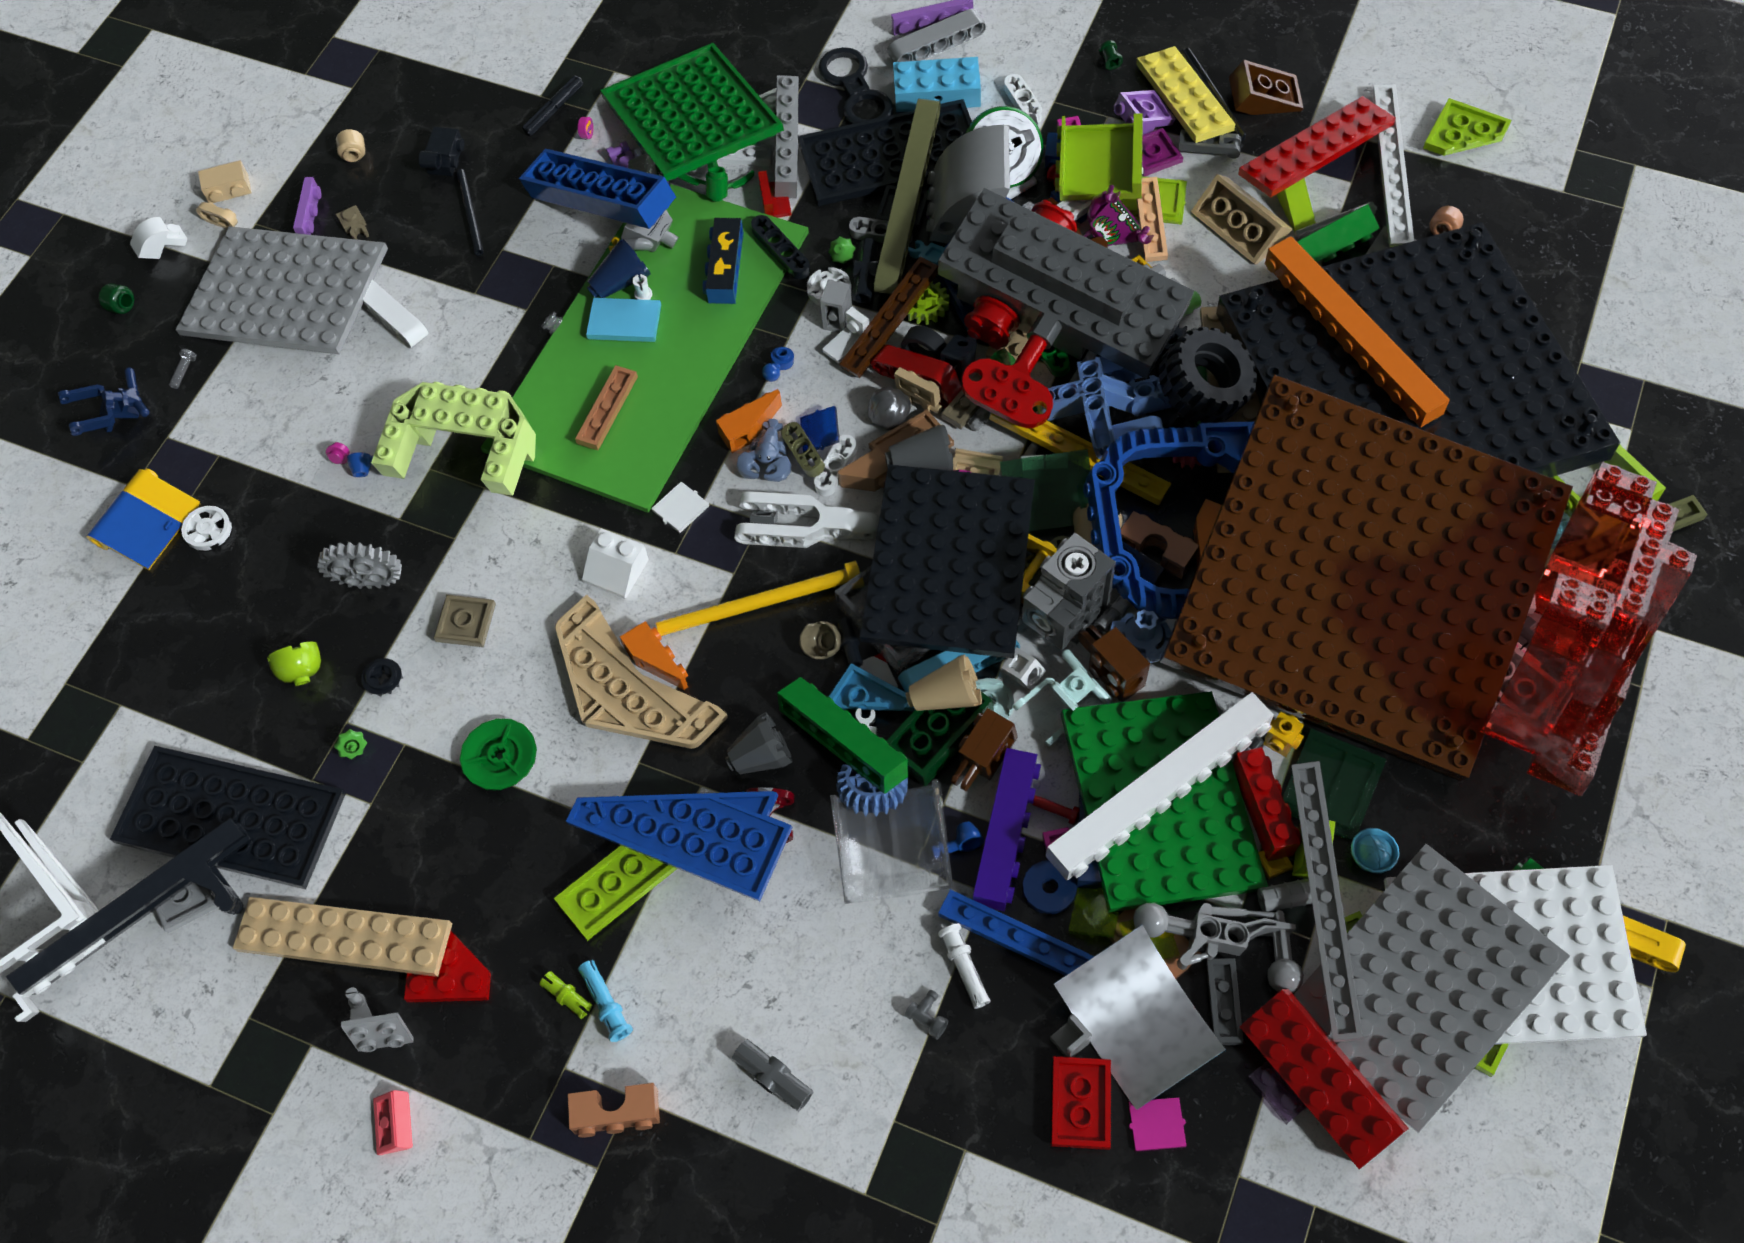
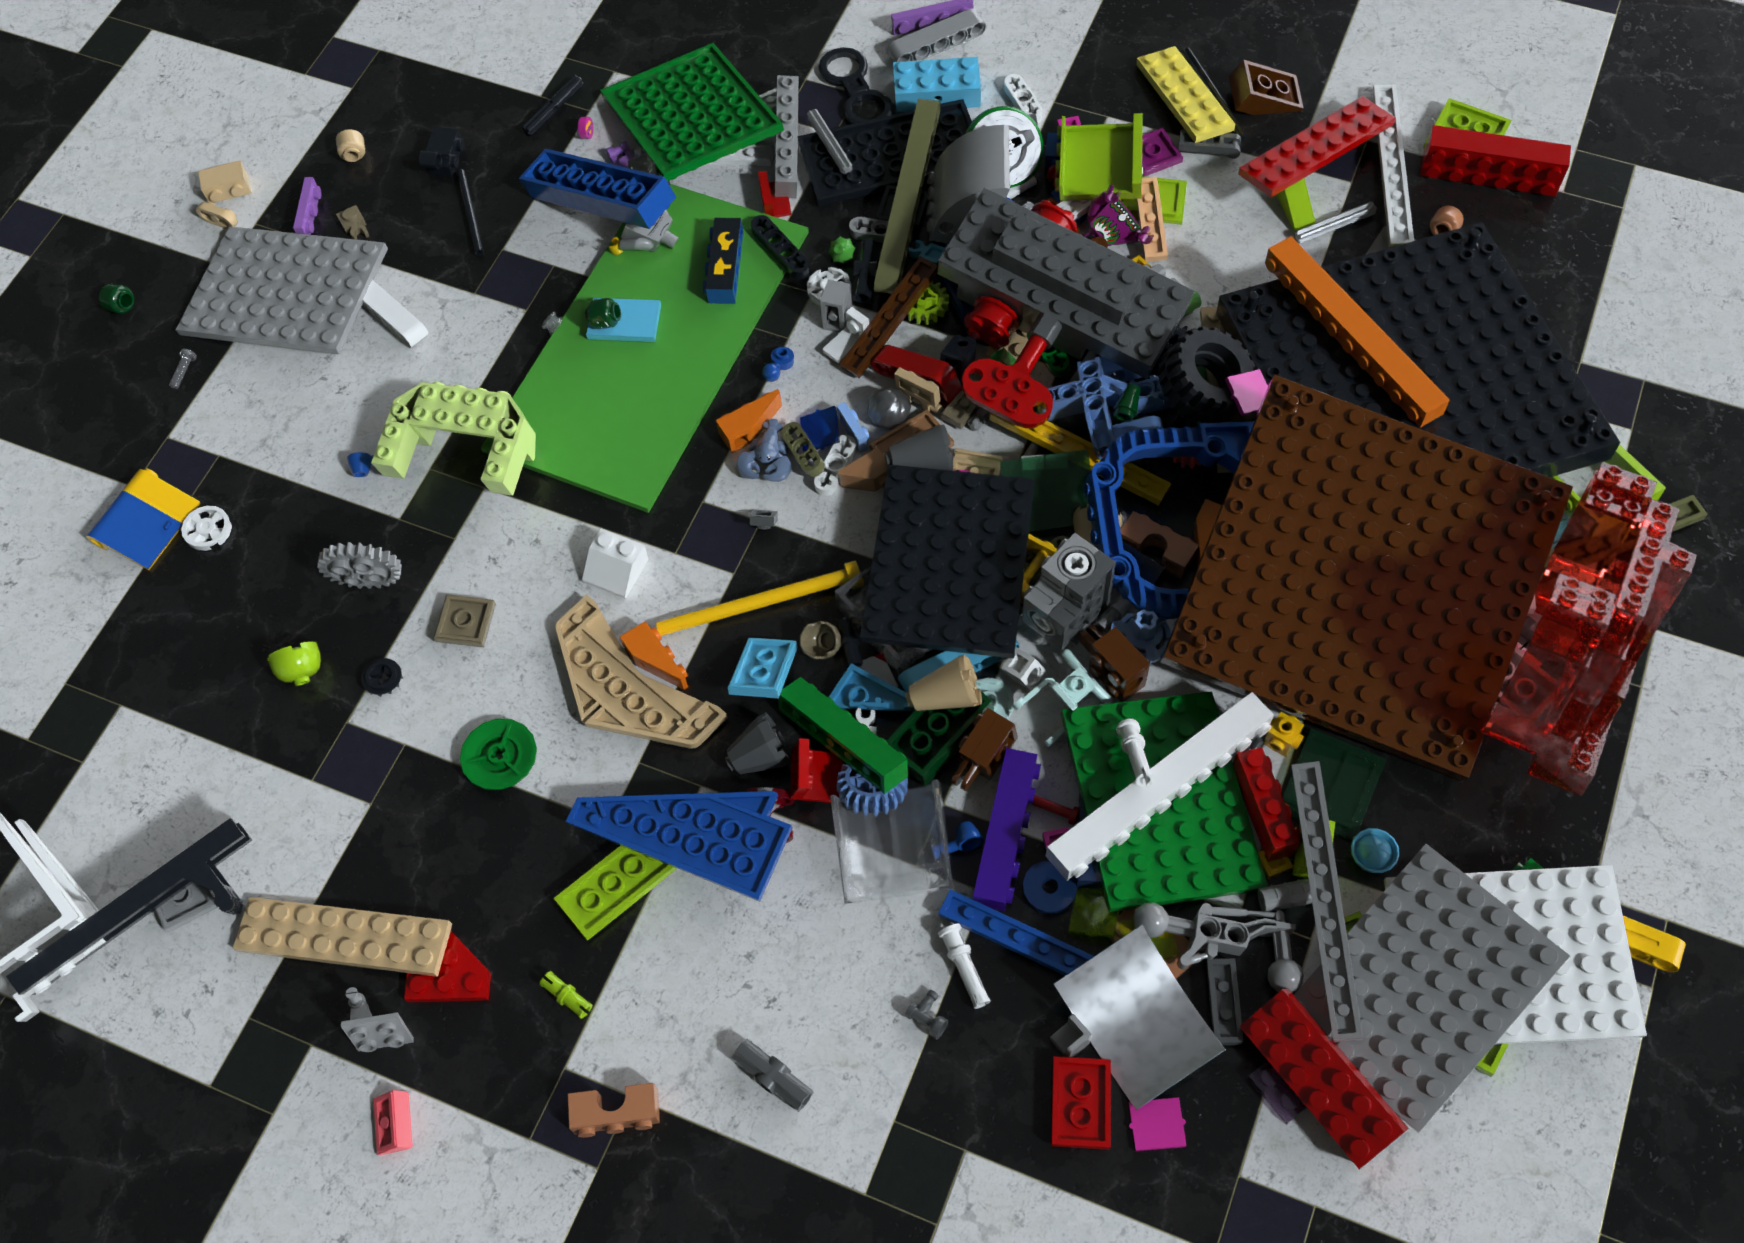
dark blue piece [58,367,149,436] -> none
black plate [110,745,346,890] -> none
white brick [130,217,187,259] -> none
dark pink plate [326,442,350,464] -> none
bright green piece [334,729,367,760] -> none
nougat plate [575,365,638,450] -> none
medium azure pin [578,960,633,1042] -> none
dark blue cone [587,239,651,298] -> none
white pin [633,274,652,300] -> none
white piece [651,482,709,533] -> none
green plant [678,161,755,202] -> none
white piece [734,492,879,548] -> none
black tyre [901,326,947,360] -> none
dark green bush [1098,40,1123,70] -> none
medium lavender plate [1114,90,1176,134] -> none
tan slope [1191,174,1292,264] -> none
green brick [1297,204,1380,263] -> none
none -> dark green head [585,298,621,329]
none -> medium azure tile [728,638,798,698]
none -> red bracket [790,738,843,804]
none -> light grey axle [807,109,852,174]
none -> light blue plate [837,402,870,453]
none -> dark green cone [1113,384,1141,422]
none -> white pin [1116,719,1154,787]
none -> dark pink piece [1225,369,1268,416]
none -> red brick [1420,125,1571,197]

